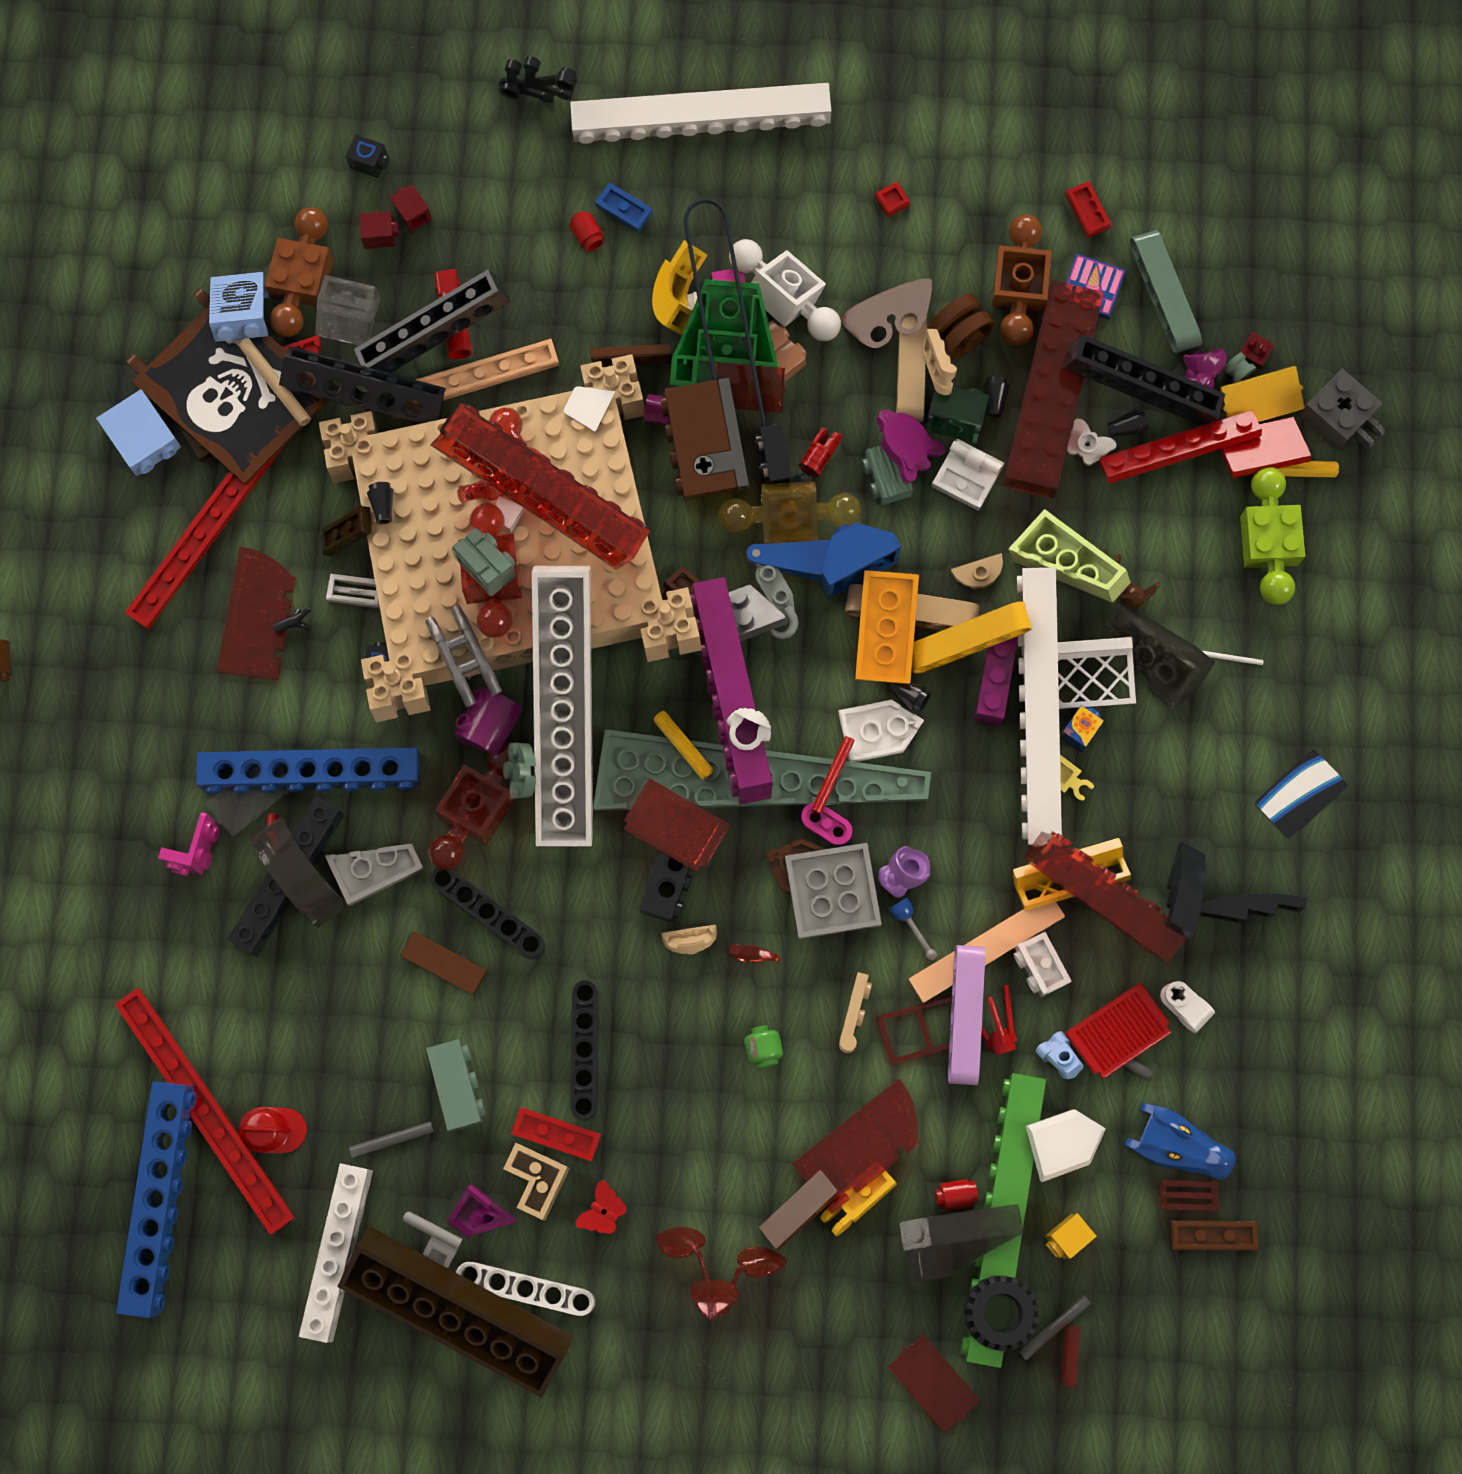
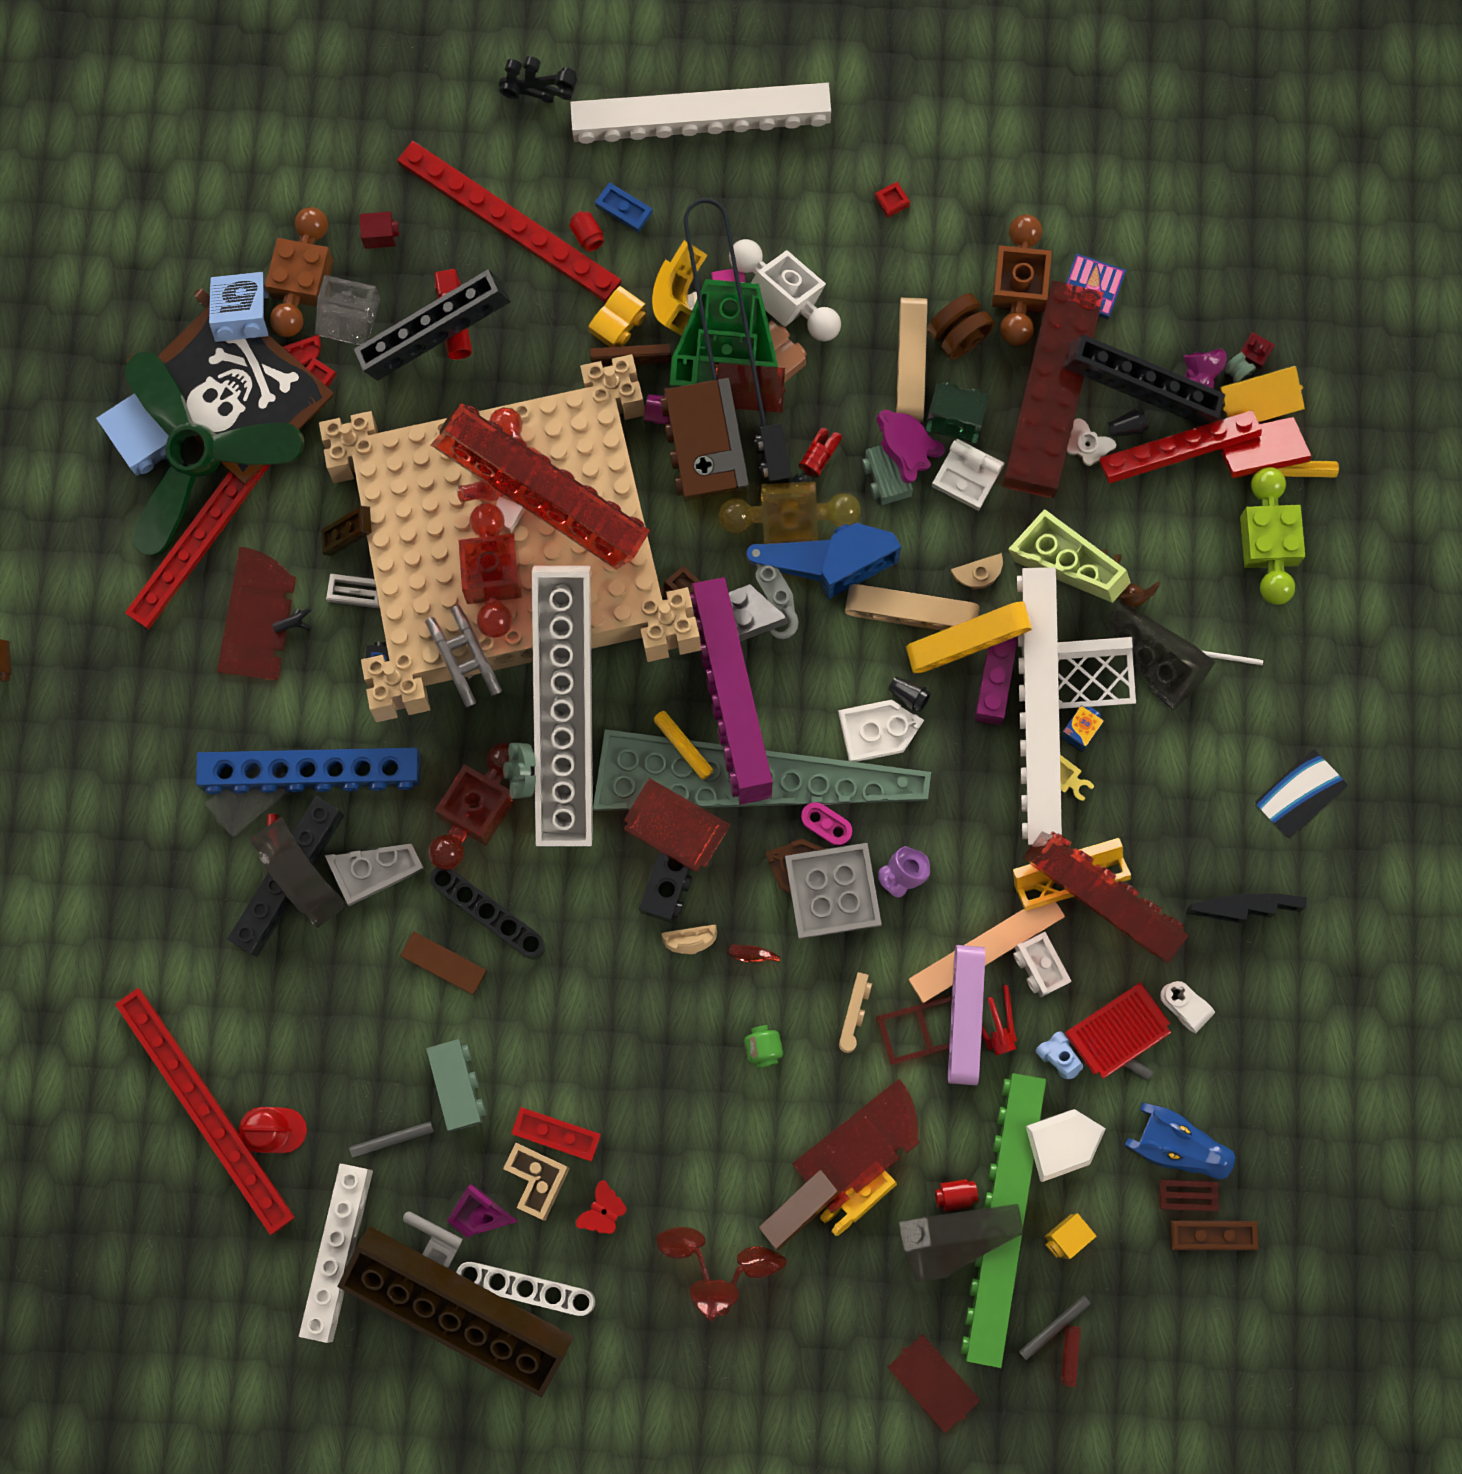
blue brick [116,1081,196,1318] -> none
dark pink bracket [158,812,220,877] -> none
tan piece [239,338,311,426] -> none
black brick [279,346,446,424] -> none
black brick [345,134,389,178] -> none
black cone [367,482,394,524] -> none
dark red brick [390,184,432,233] -> none
light nougat tile [409,339,560,406] -> none
sand green brick [451,528,516,596] -> none
magenta brick [453,687,523,756] -> none
white sticker [564,387,615,432] -> none
black beam [570,980,599,1121] -> none
white piece [726,708,771,751] -> none
red bar [811,736,855,815] -> none
piece [840,278,932,348] -> none
light orange plate [855,570,919,684] -> none
hinge [889,897,937,960] -> none
tan plate [922,329,957,395] -> none
black tyre [963,1276,1040,1351] -> none
black cone [983,376,1010,417] -> none
red plate [1065,181,1112,239] -> none
sand green beam [1130,230,1202,354] -> none
black slope [1165,842,1206,939] -> none
dark grey hinge [1300,368,1385,449] -> none
none -> dark green piece [125,352,304,556]
none -> red plate [397,141,622,303]
none -> yellow brick [588,286,647,347]

